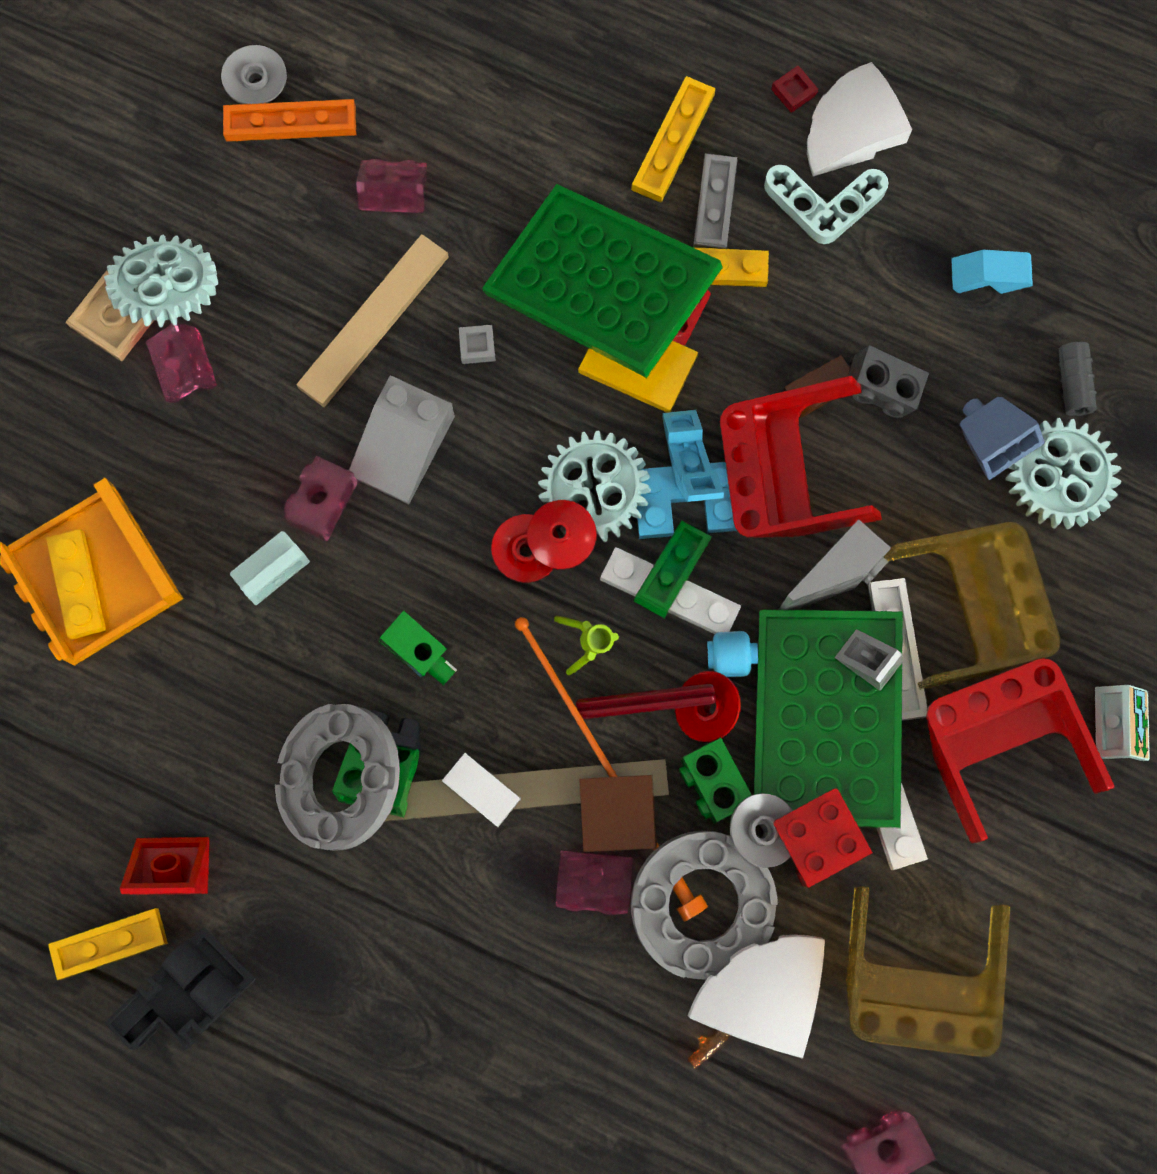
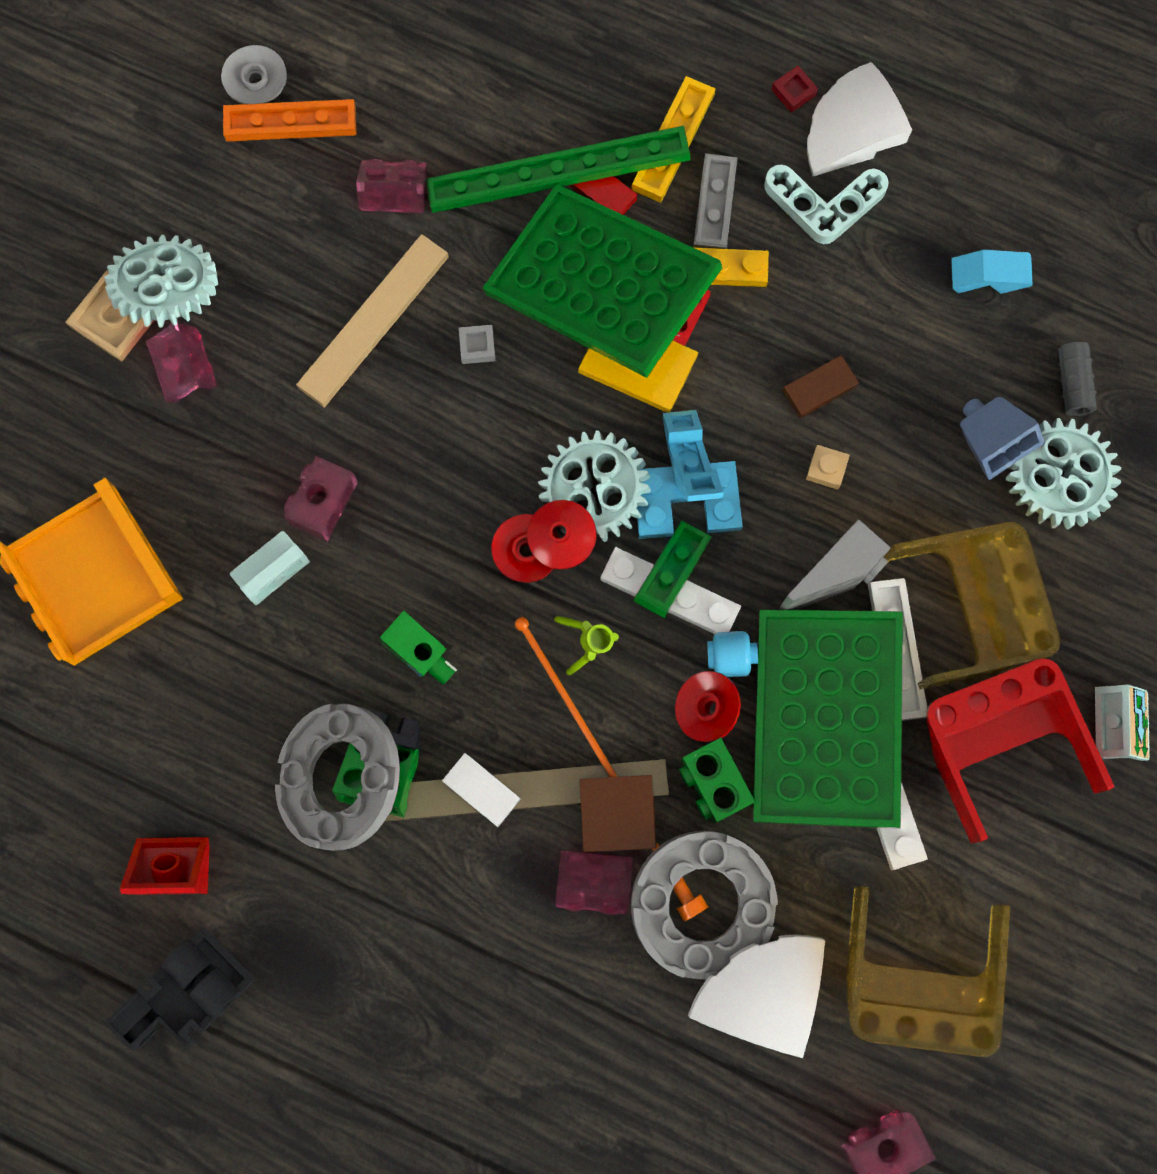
yellow plate [46,529,106,640] -> none
yellow plate [48,908,168,980] -> none
light grey slope [347,375,455,505] -> none
dark red axle [576,684,716,719] -> none
clear orange helmet [688,1030,730,1069] -> none
red windscreen [720,376,882,538] -> none
light grey dish [730,794,792,868] -> none
red bracket [773,789,873,888] -> none
light grey slope [835,629,902,691] -> none
dark grey brick [848,345,929,418] -> none
none -> green tile [426,126,690,213]
none -> red tile [568,176,638,215]
none -> tan plate [806,445,850,490]

